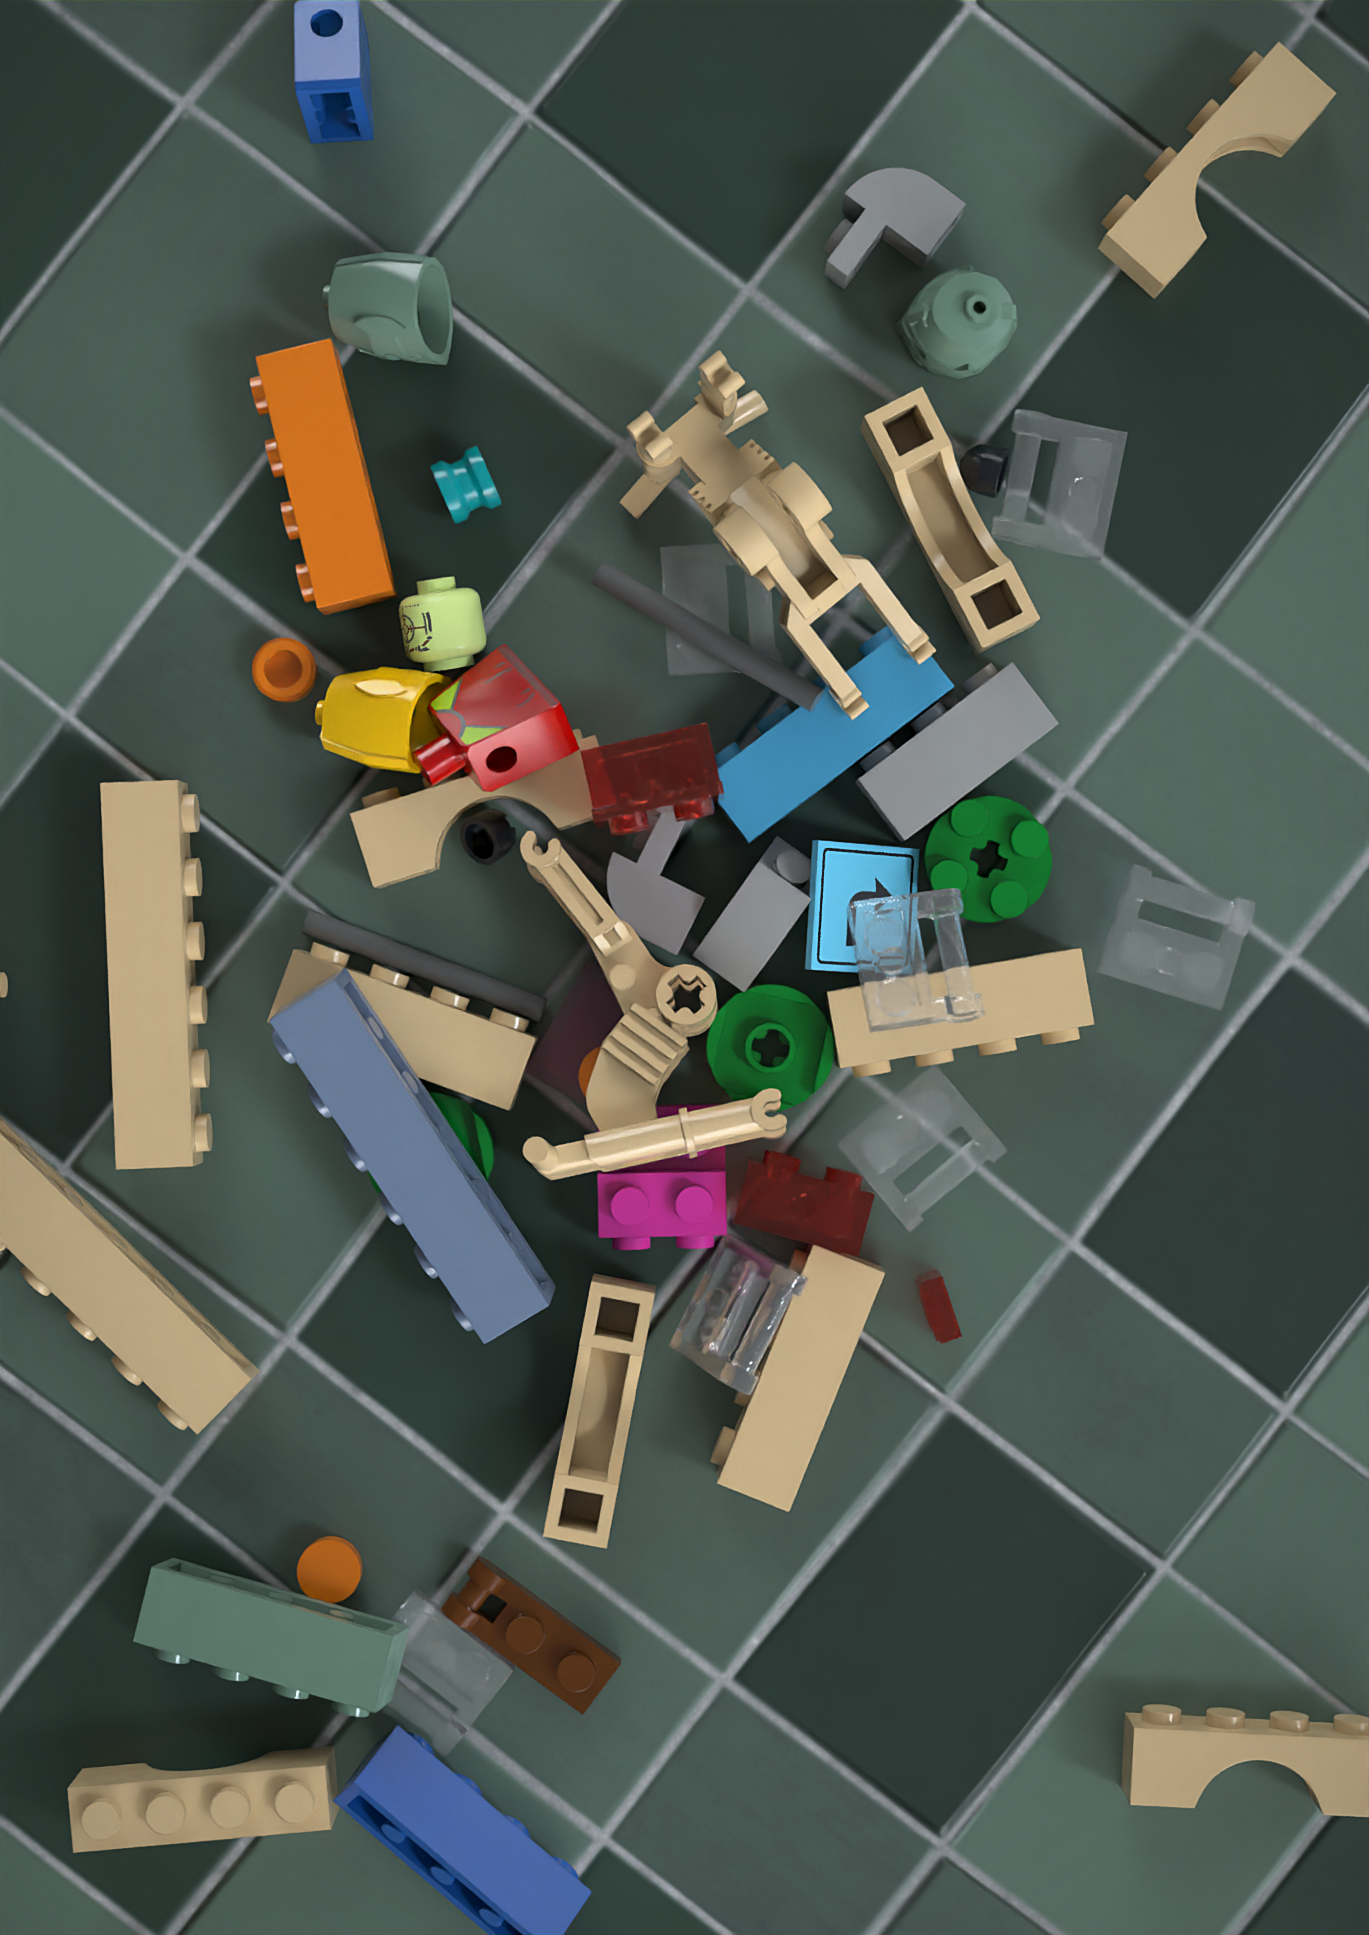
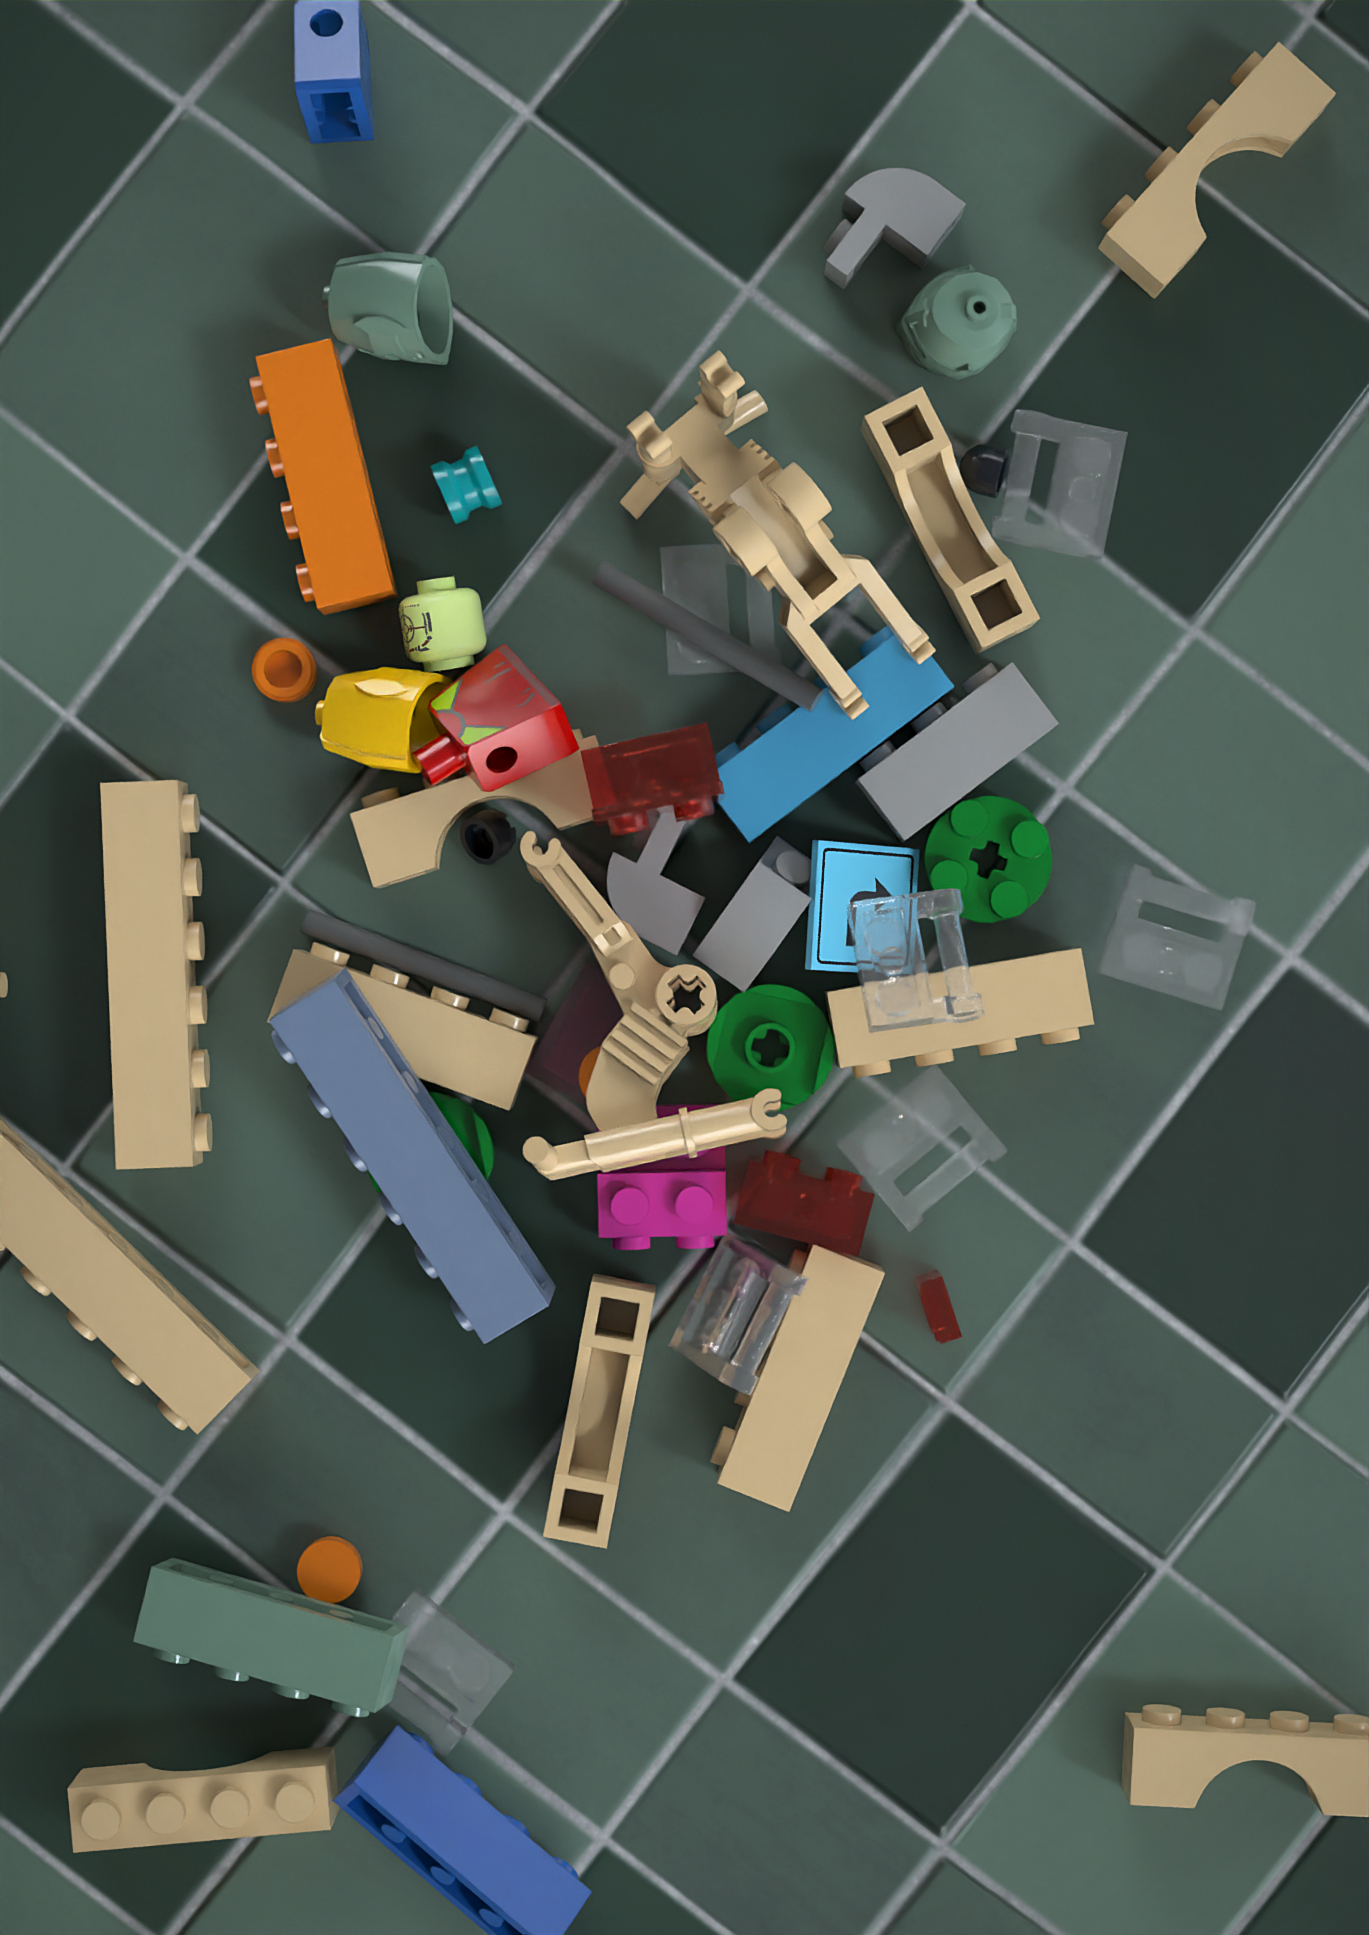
reddish brown plate [440,1556,621,1715] -> none

